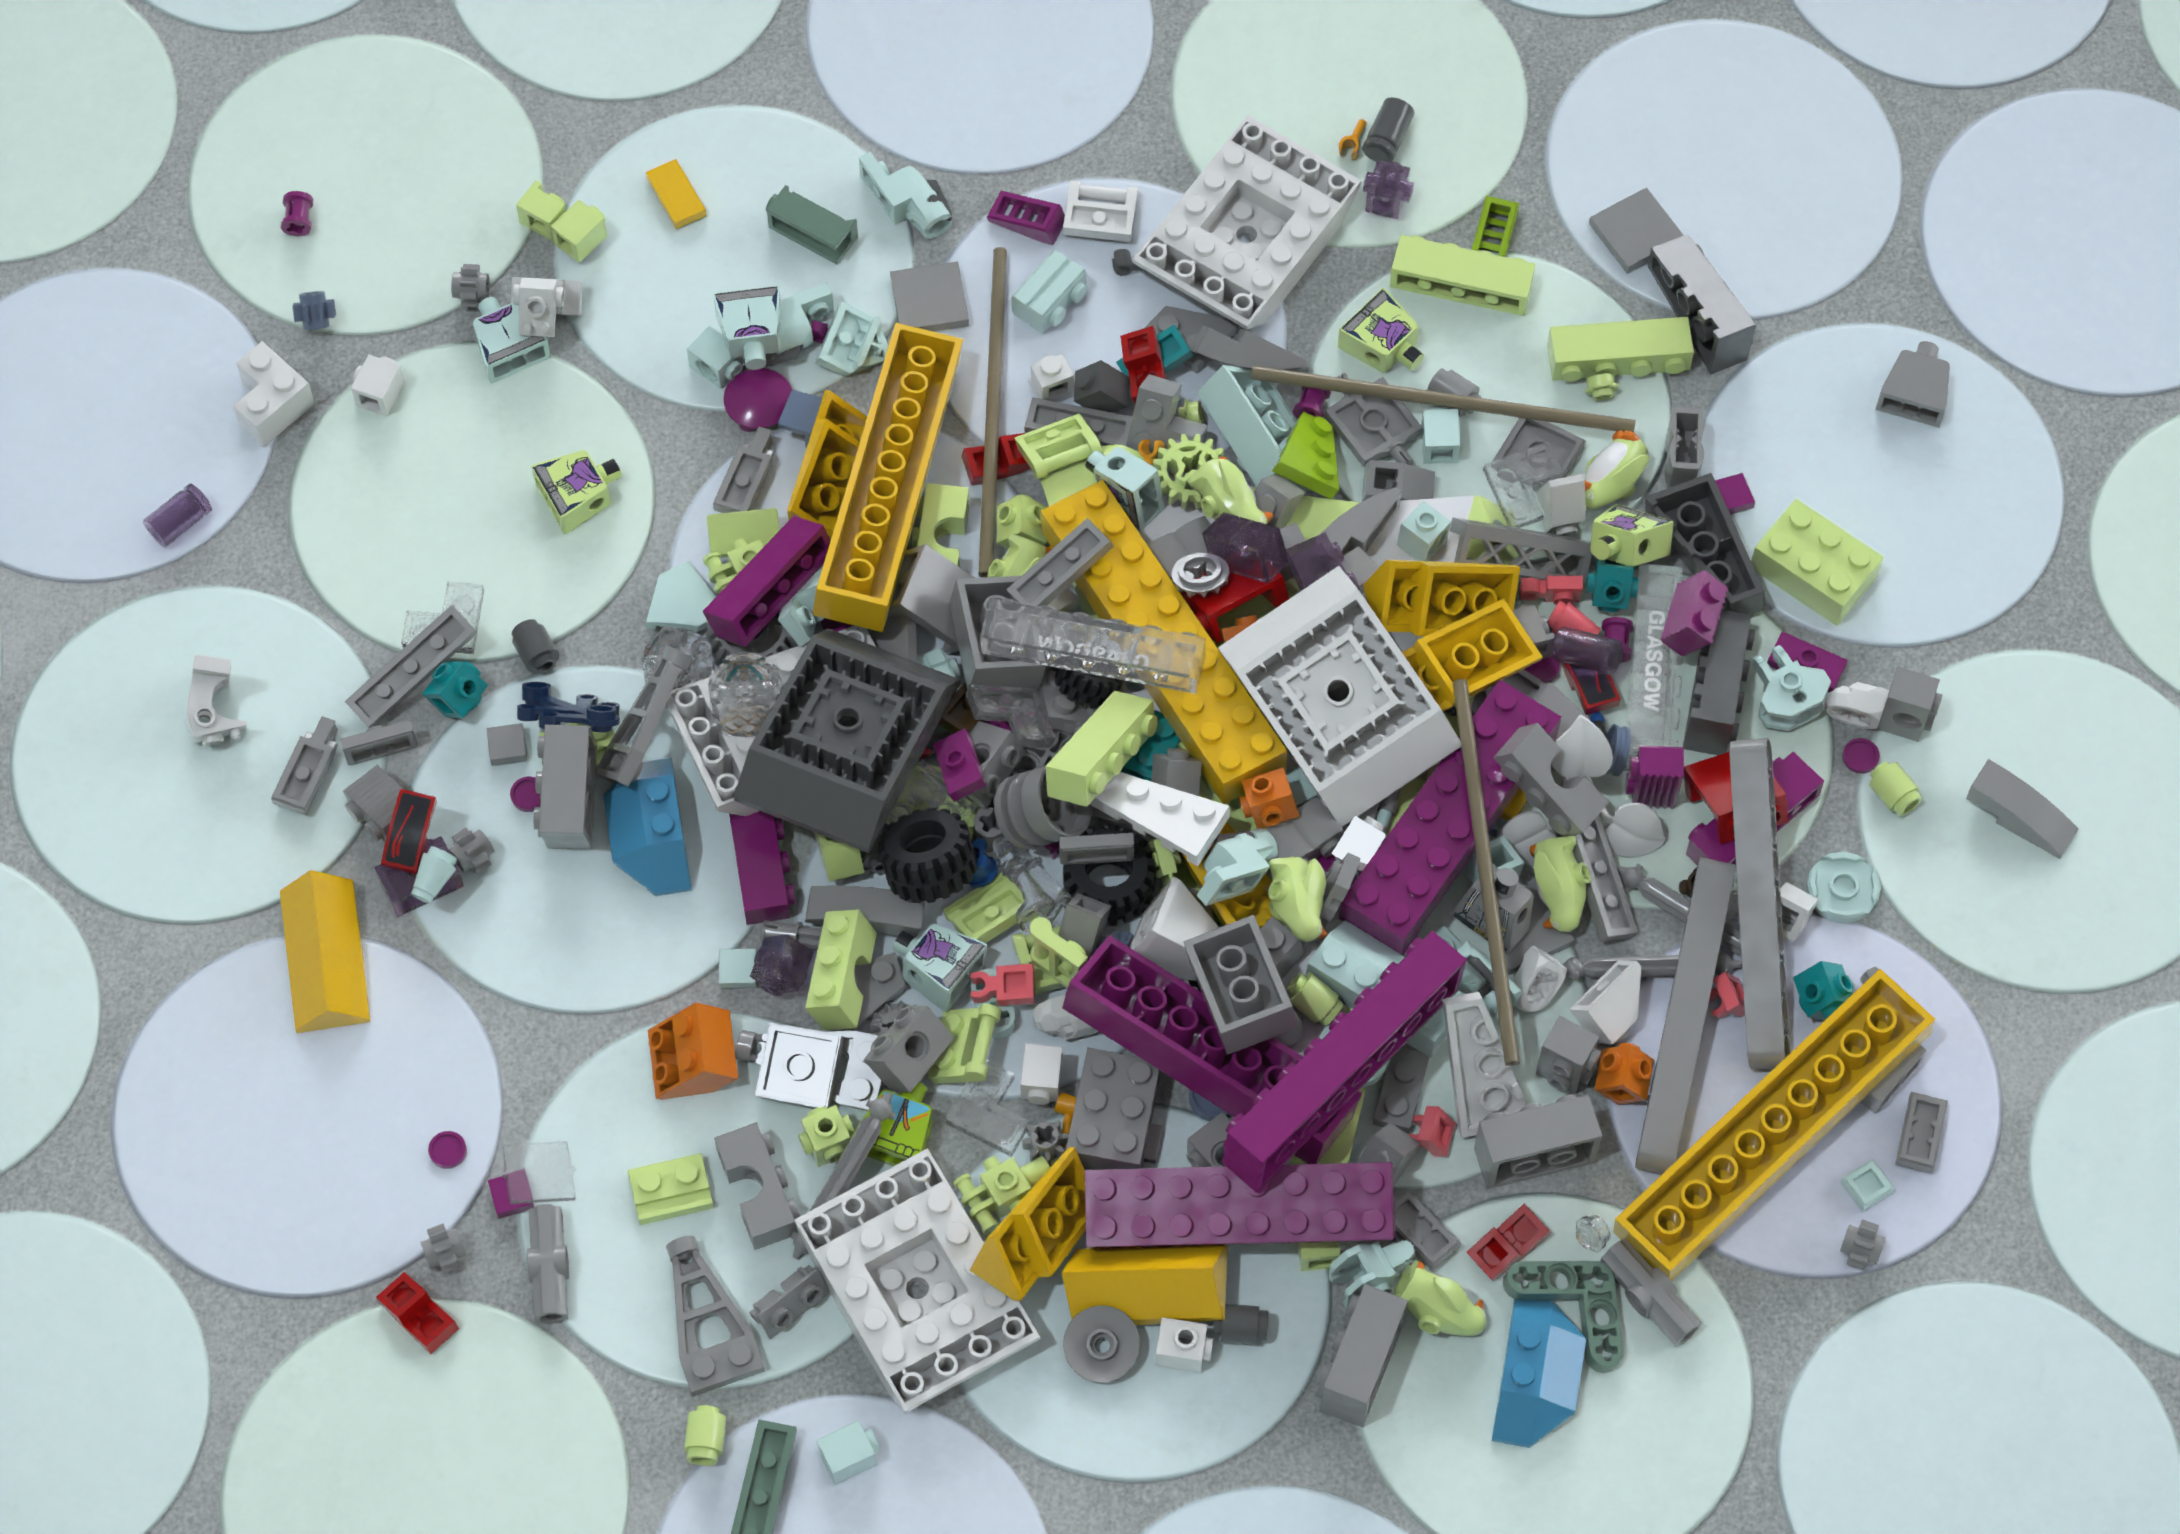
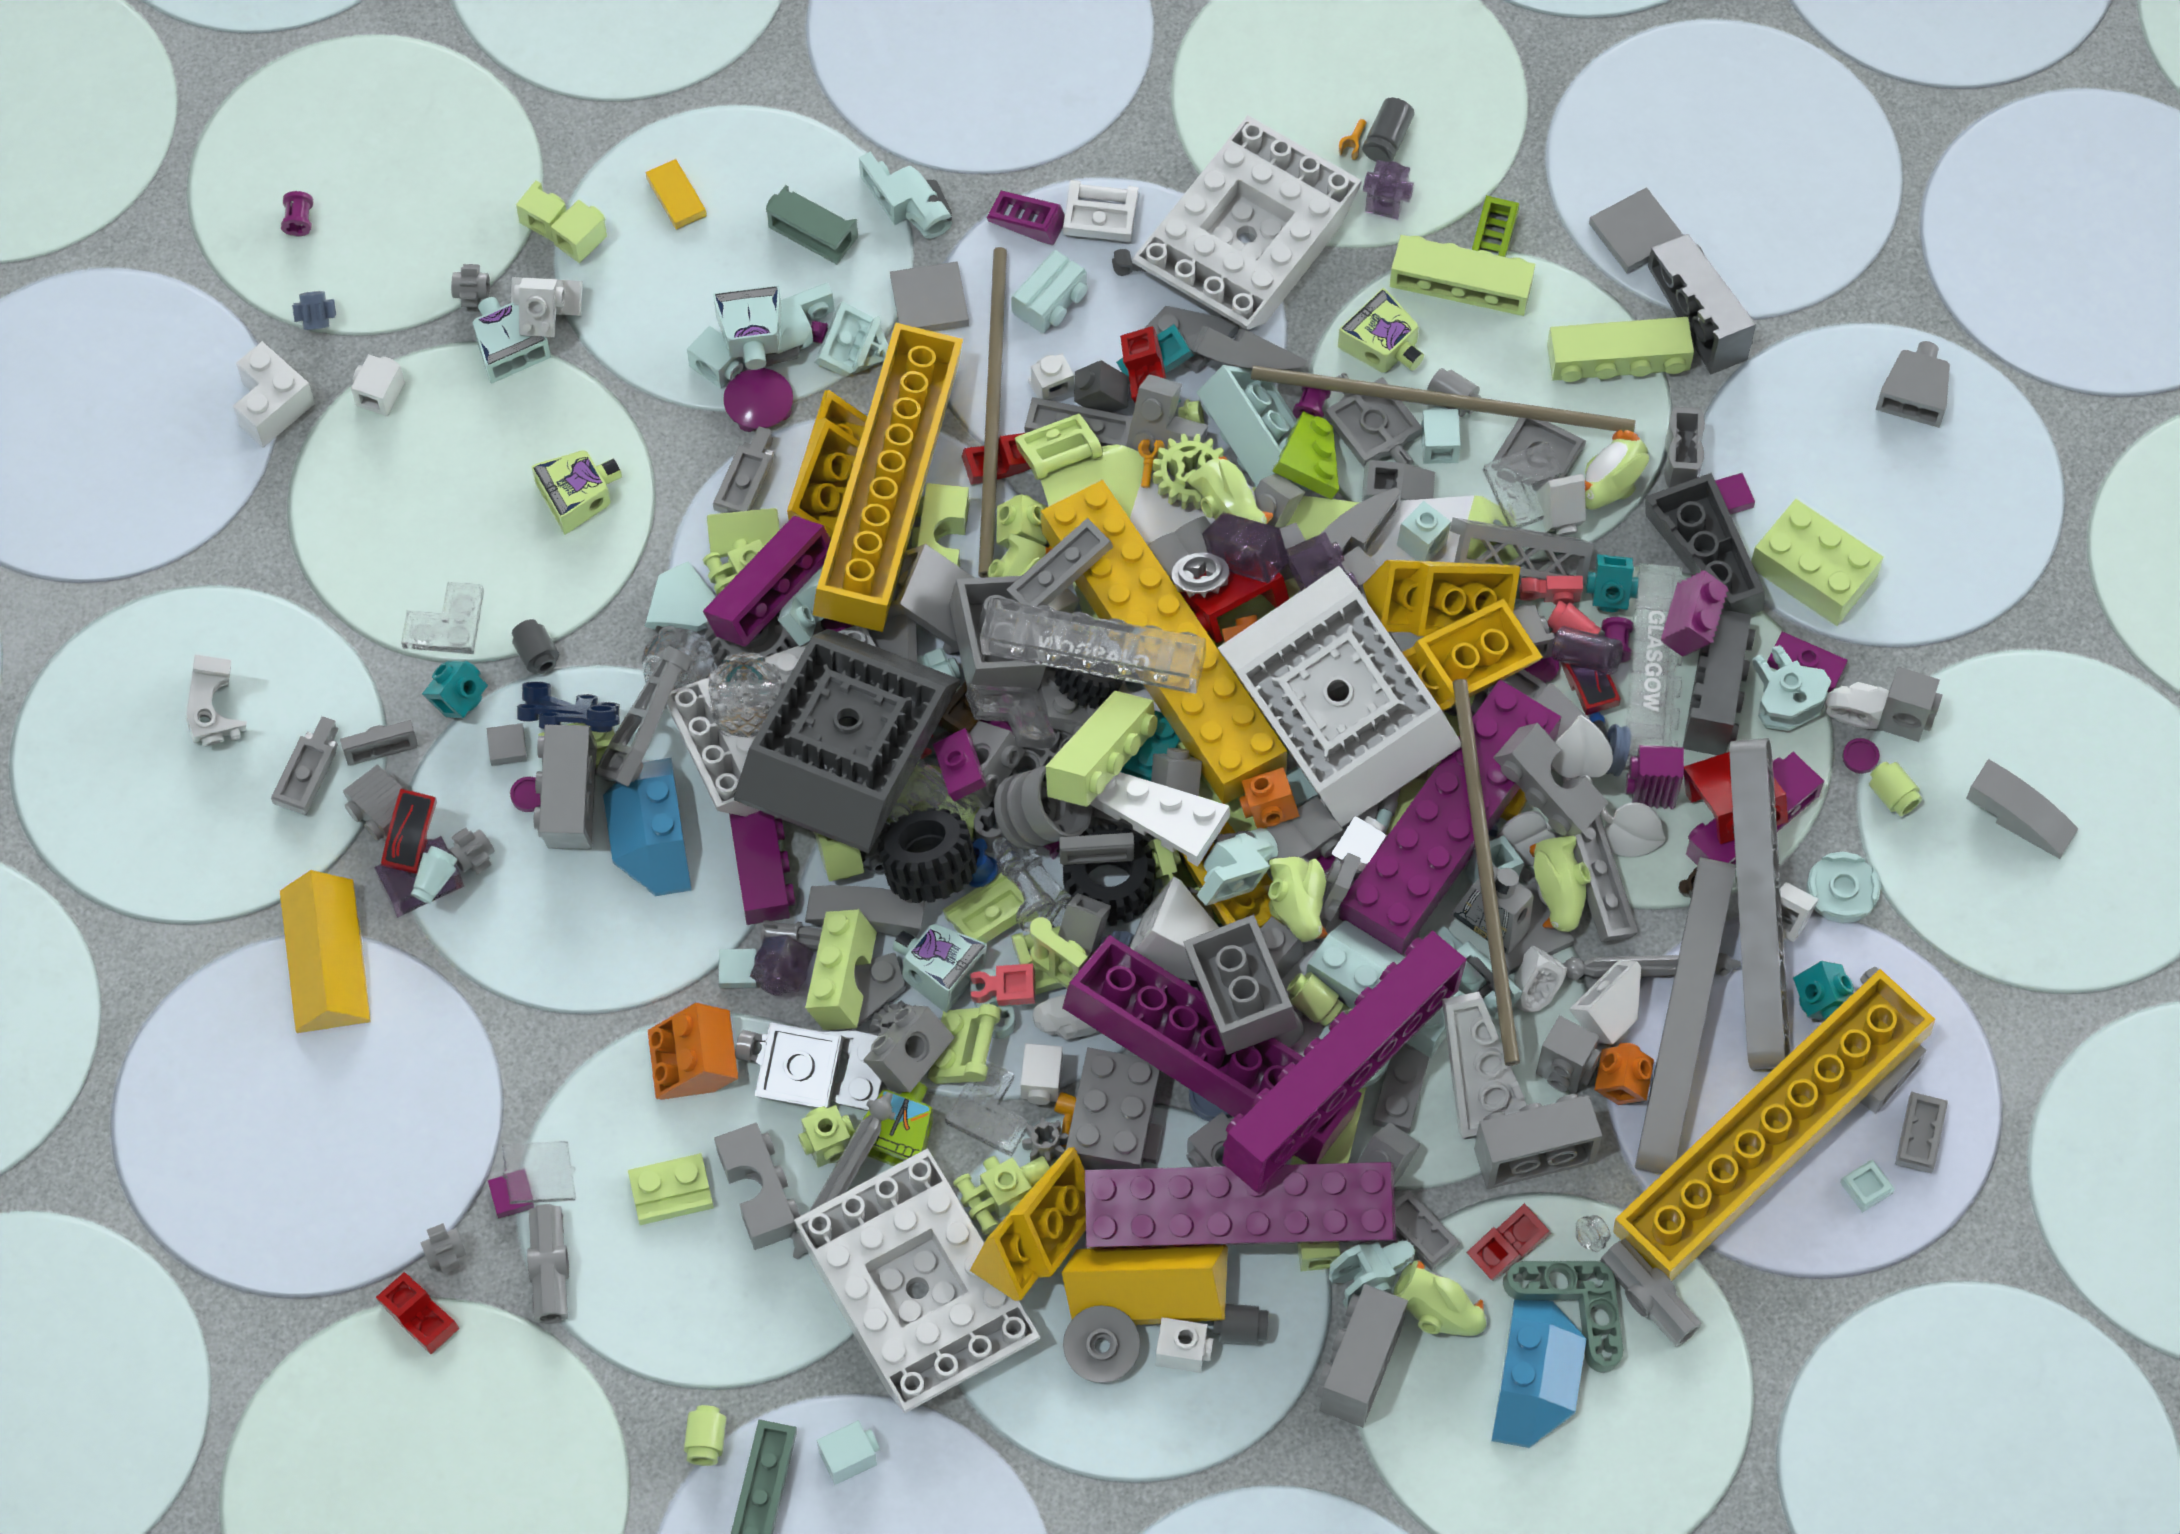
clear purple piece [143,483,212,548] -> none
light grey plate [344,605,478,728] -> none
magenta piece [428,1131,467,1169] -> none
light grey plate [666,1236,765,1397] -> none
light grey hinge [749,1265,829,1339] -> none
sand blue panel [778,389,822,448] -> none
light aqua torso [1085,447,1165,531] -> none
coral tile [1409,1106,1456,1157] -> none
yellowish green plate [1585,373,1619,401] -> none
yellowish green torso [1590,504,1674,566] -> none
light grey wheel [1617,863,1741,955] -> none
coral tile [1709,972,1745,1018] -> none
light grey gear [1840,1219,1886,1270] -> none

